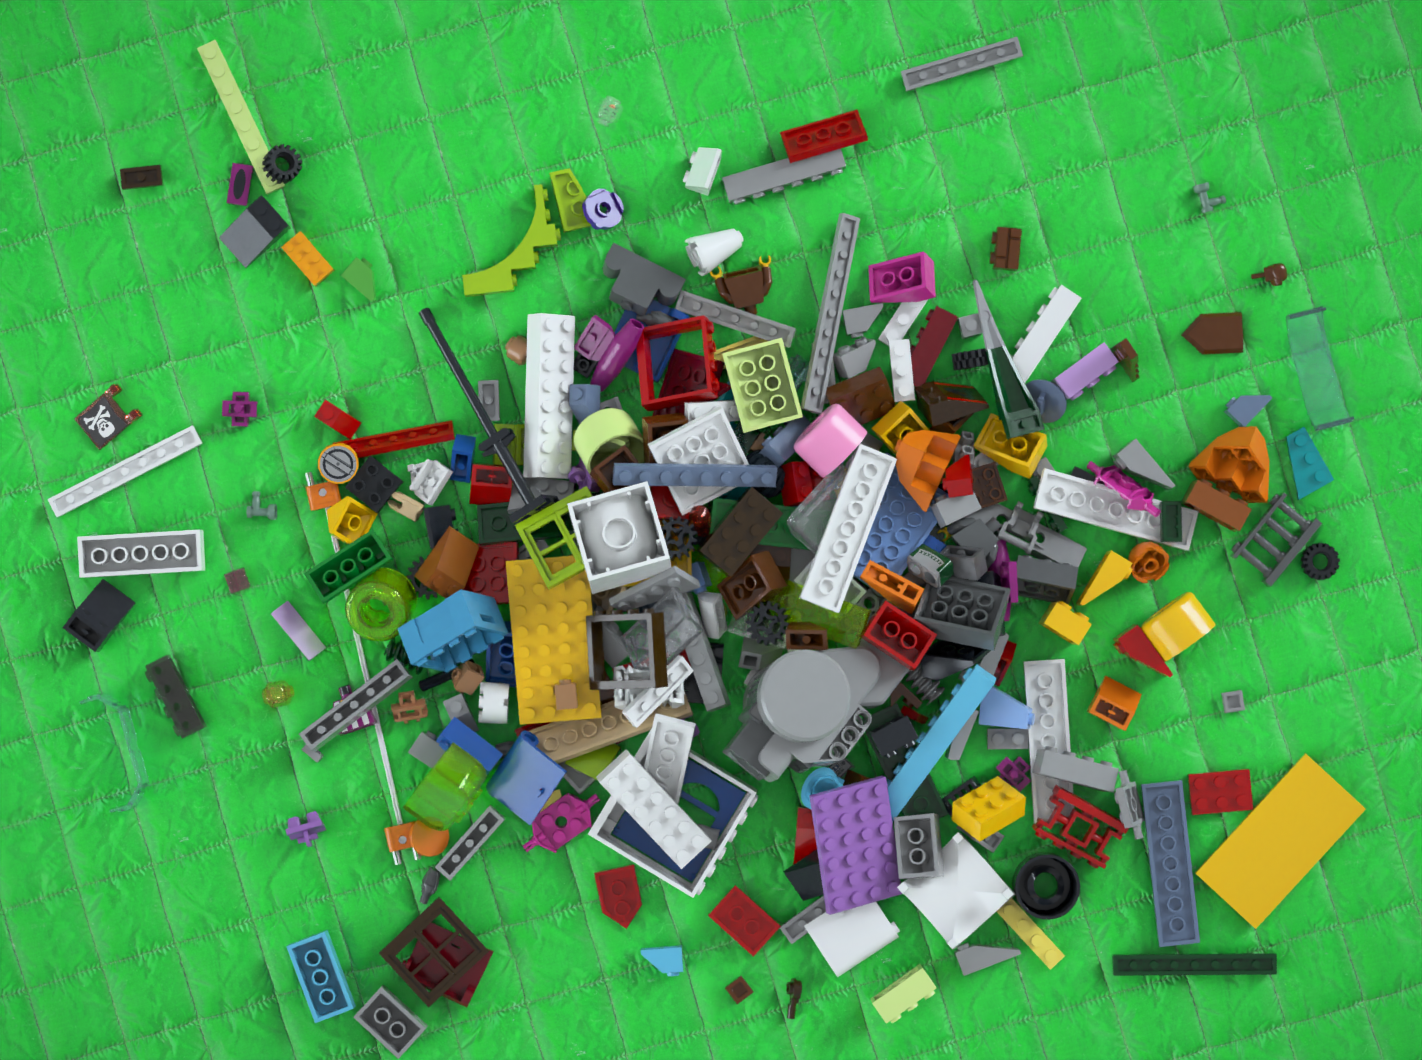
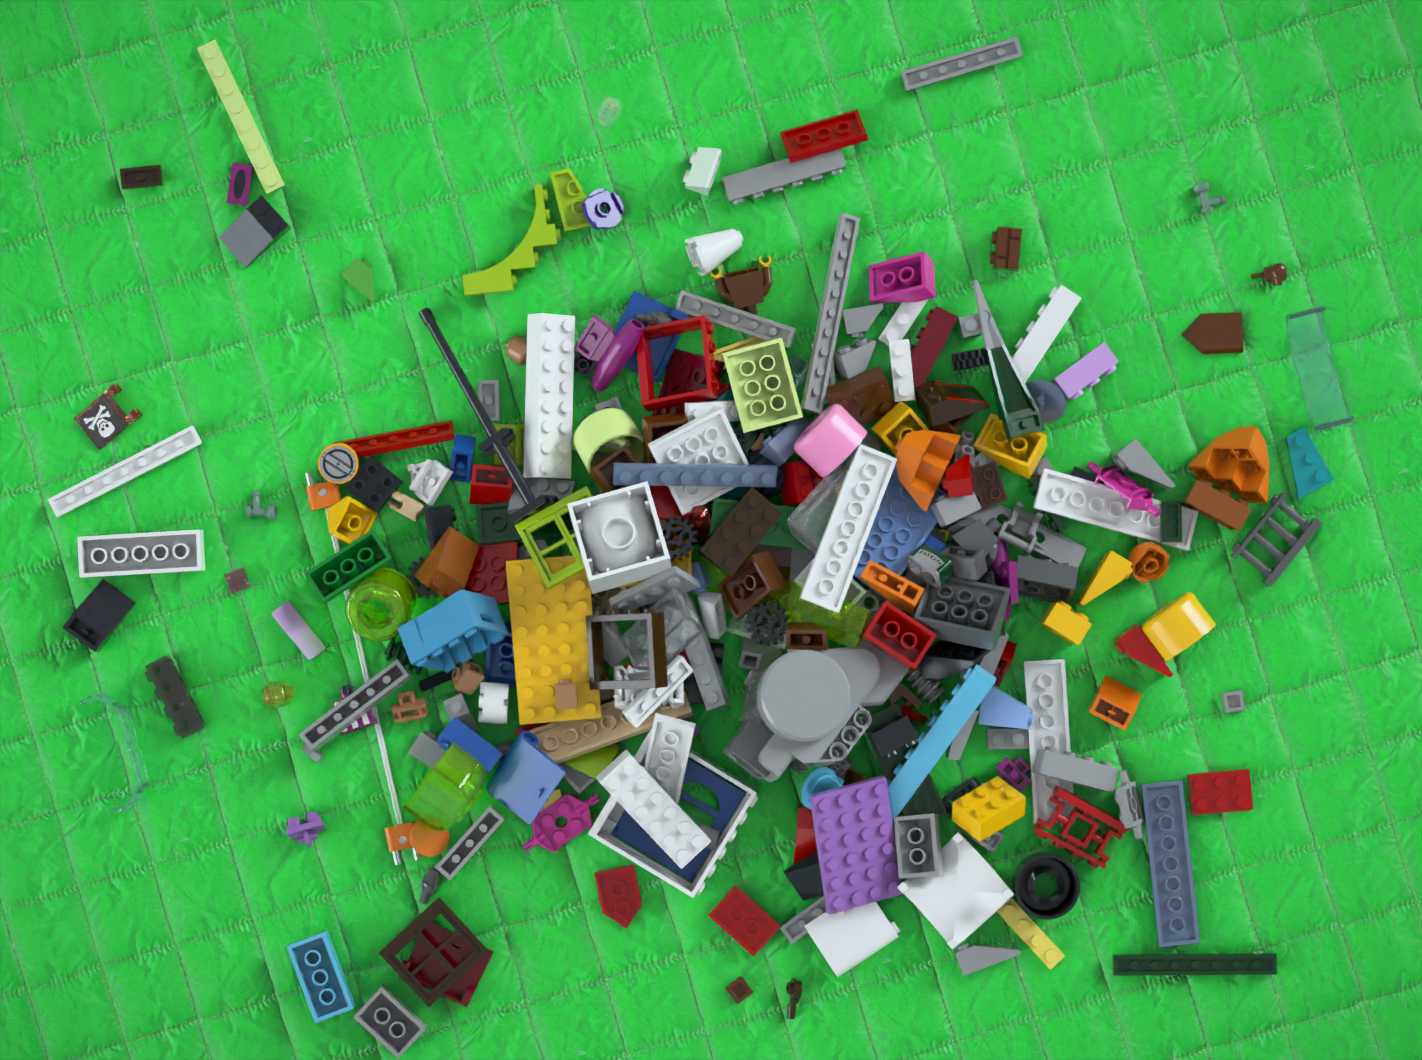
magenta piece [222,392,258,427] -> none
black tyre [262,144,302,184] -> none
light orange piece [281,231,335,287] -> none
red slope [314,400,361,439] -> none
medium lavender hips [568,458,601,492] -> none
sand blue slope [569,384,600,425] -> none
dark grey brick [602,243,686,316] -> none
medium azure slope [641,945,683,976] -> none
yellowish green brick [871,964,936,1024] -> none
wing [1110,338,1139,382] -> none
yellow tile [1195,753,1366,929] -> none
sand blue slope [1224,395,1272,427] -> none
black tyre [1301,543,1340,580] -> none

